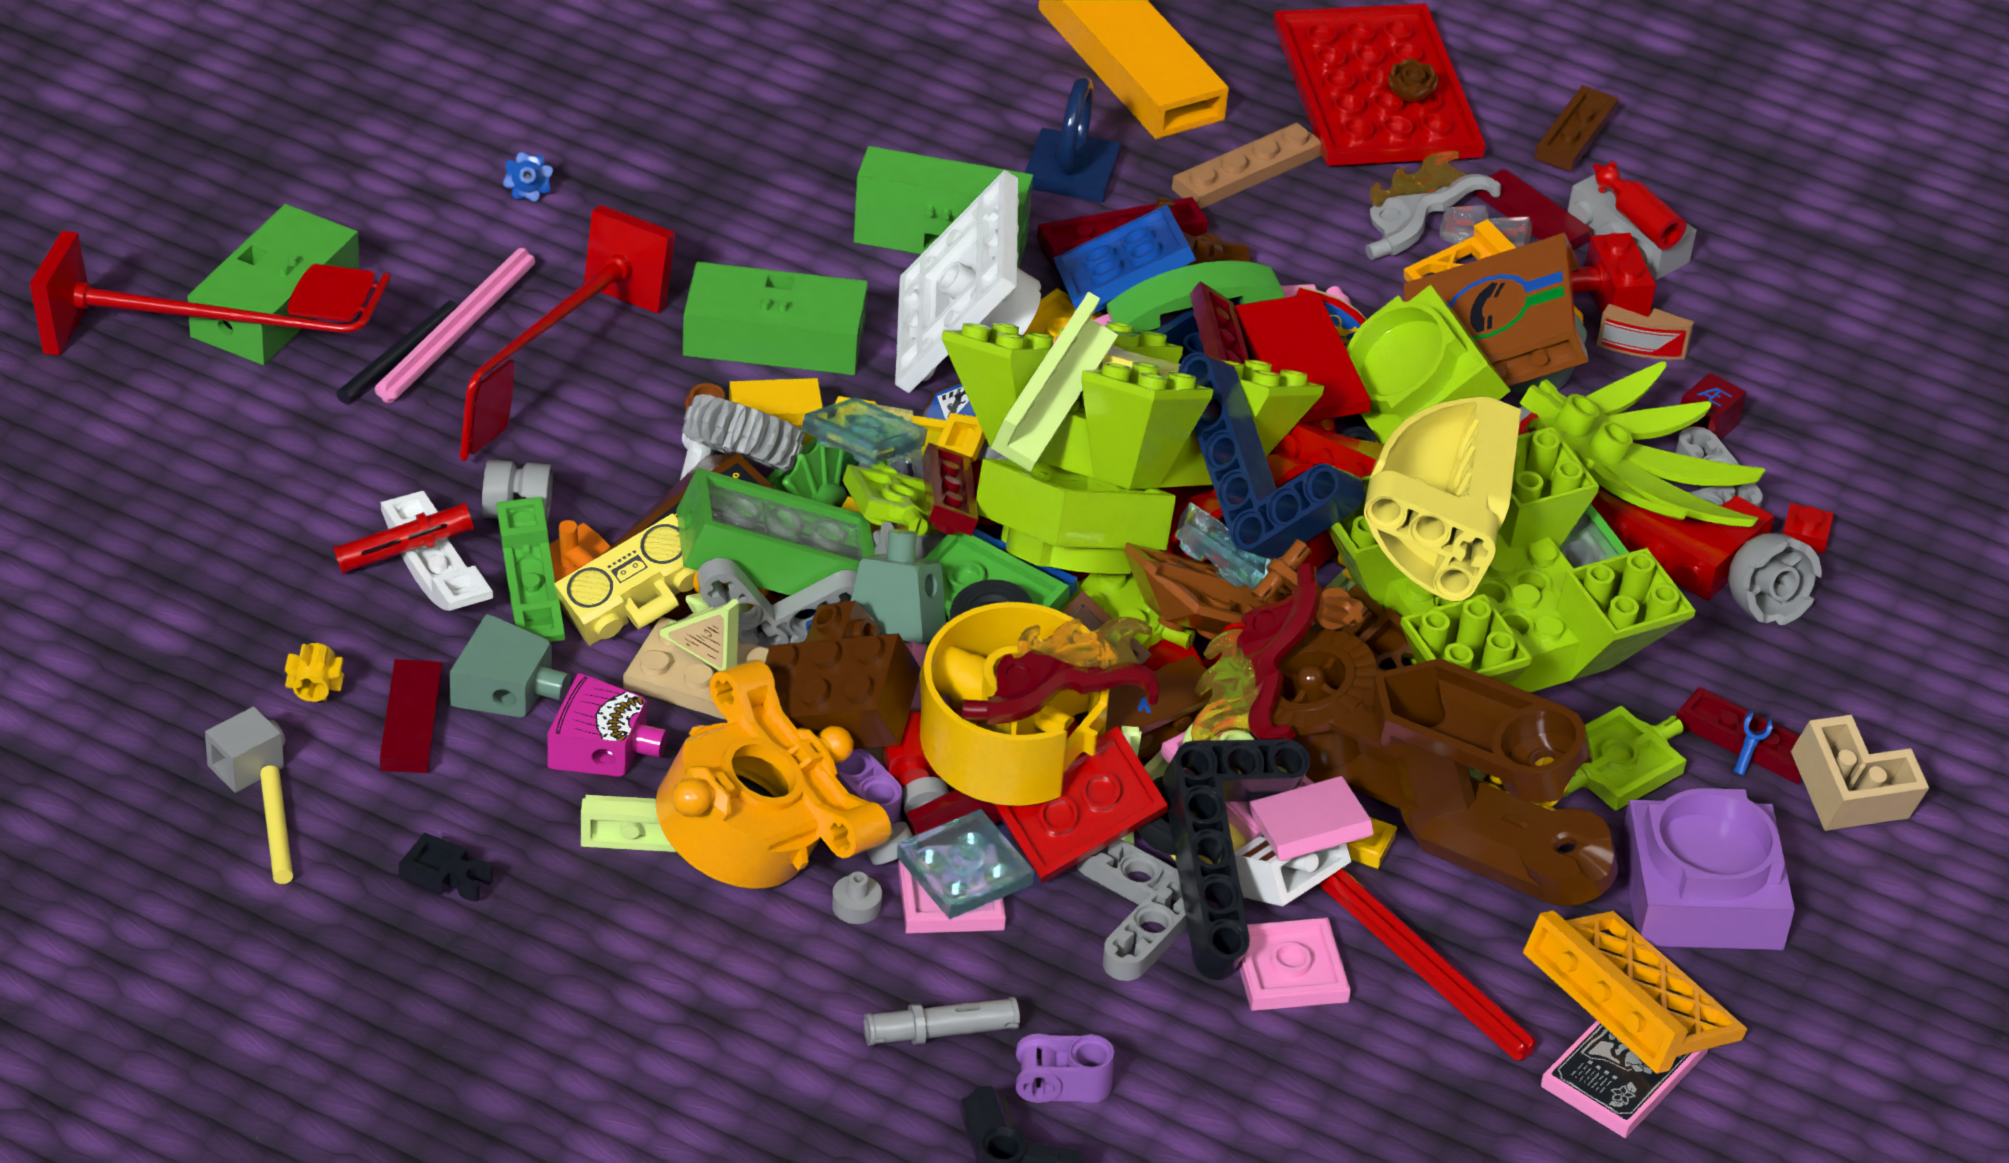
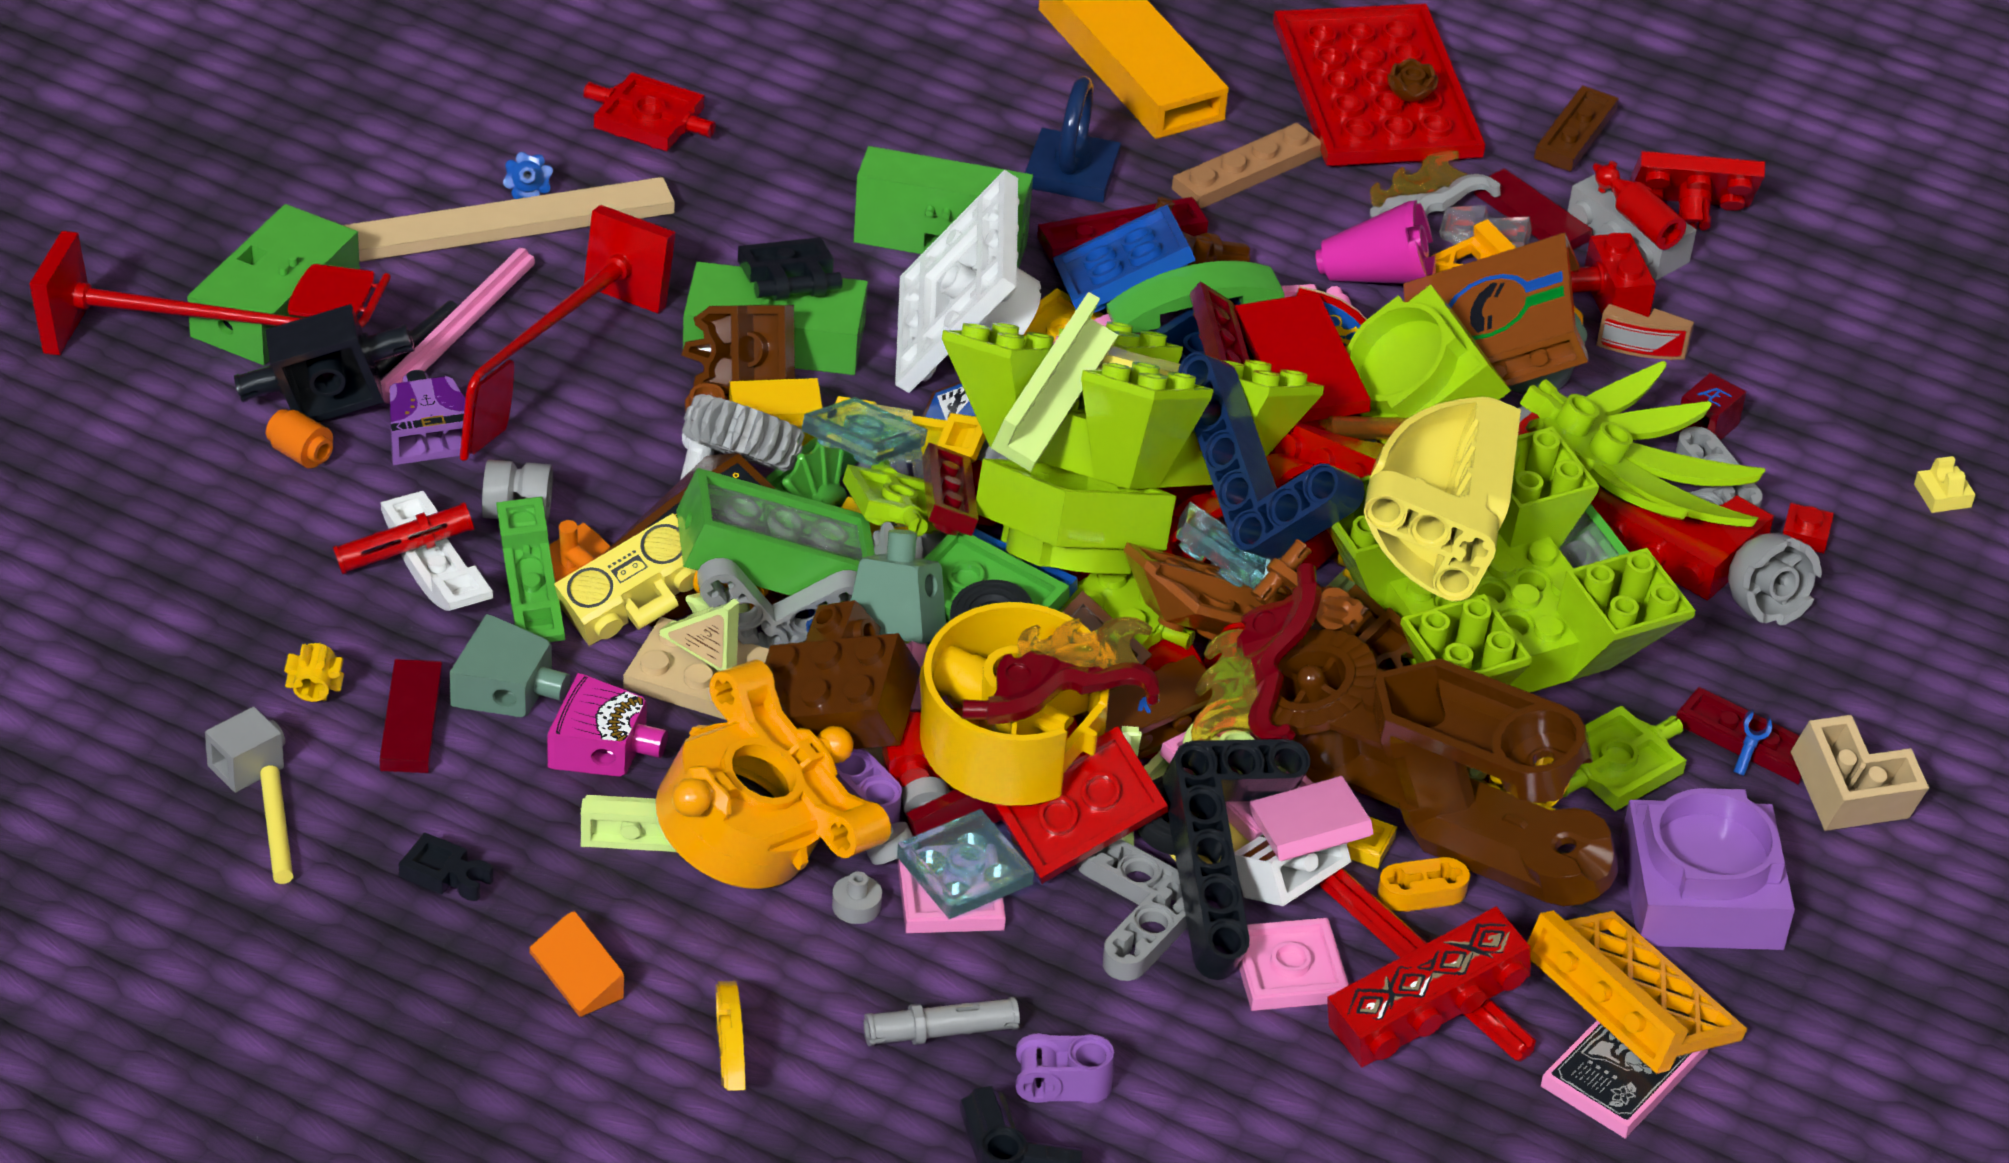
none -> black brick [234,304,415,422]
none -> orange brick [266,409,333,468]
none -> tan tile [343,177,675,262]
none -> medium lavender torso [389,370,476,465]
none -> orange slope [529,911,624,1017]
none -> red plate [583,72,716,151]
none -> reddish brown plate [681,305,795,394]
none -> yellow tile [715,981,746,1091]
none -> black plate [737,237,843,301]
none -> dark pink cone [1315,200,1436,284]
none -> clear orange piece [1326,416,1408,440]
none -> red brick [1327,906,1531,1068]
none -> light orange beam [1377,857,1470,912]
none -> red plate [1629,151,1765,231]
none -> light yellow tile [1914,456,1975,513]

